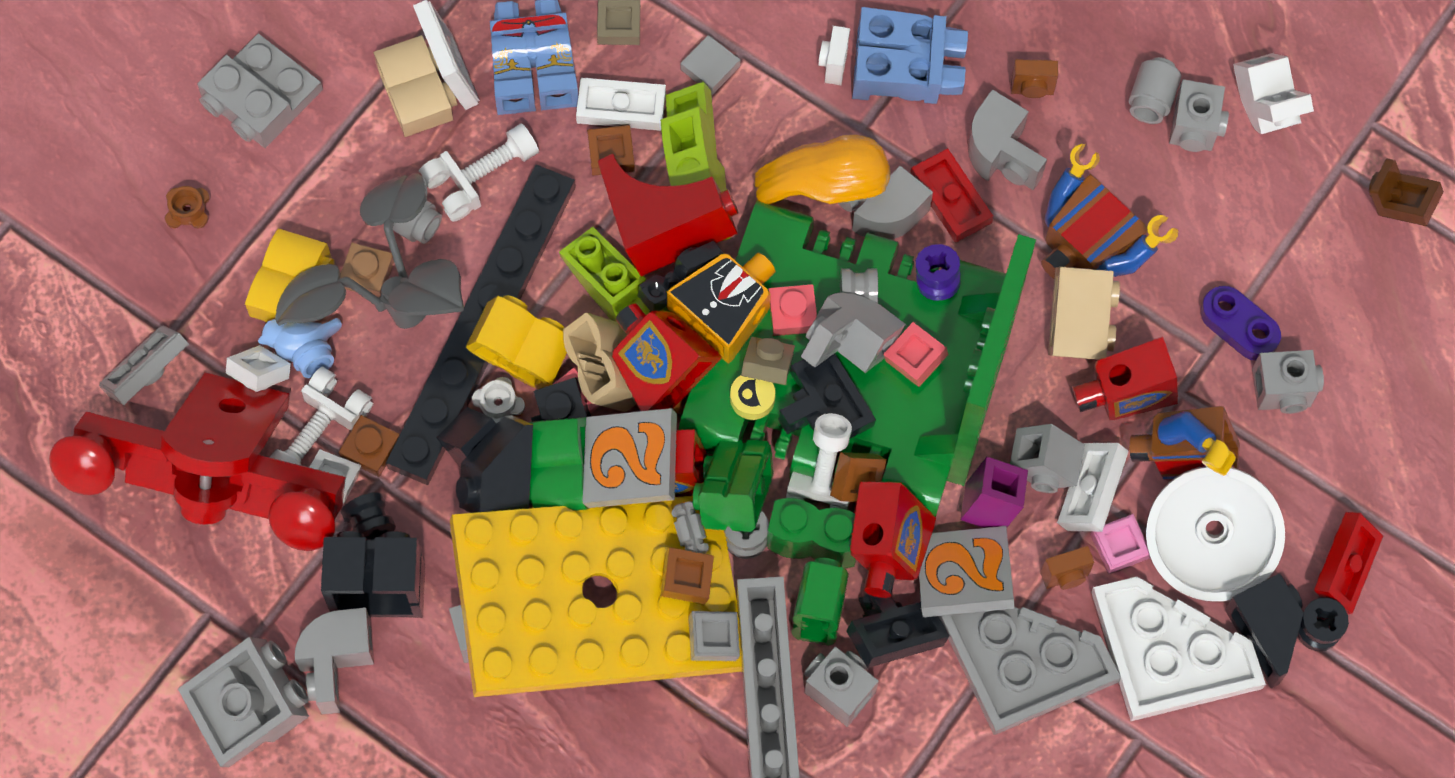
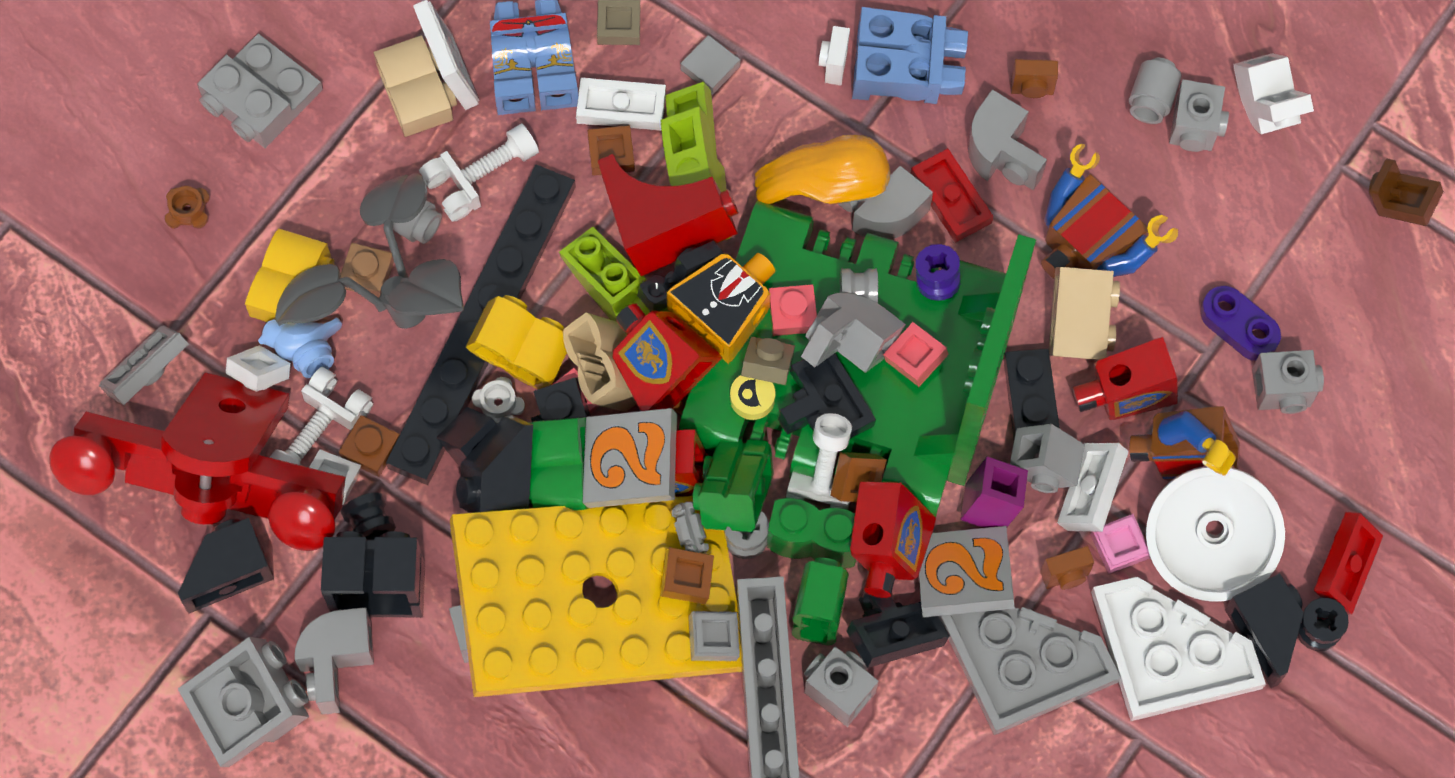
none -> black slope [178,518,274,614]
none -> black plate [1003,349,1060,440]

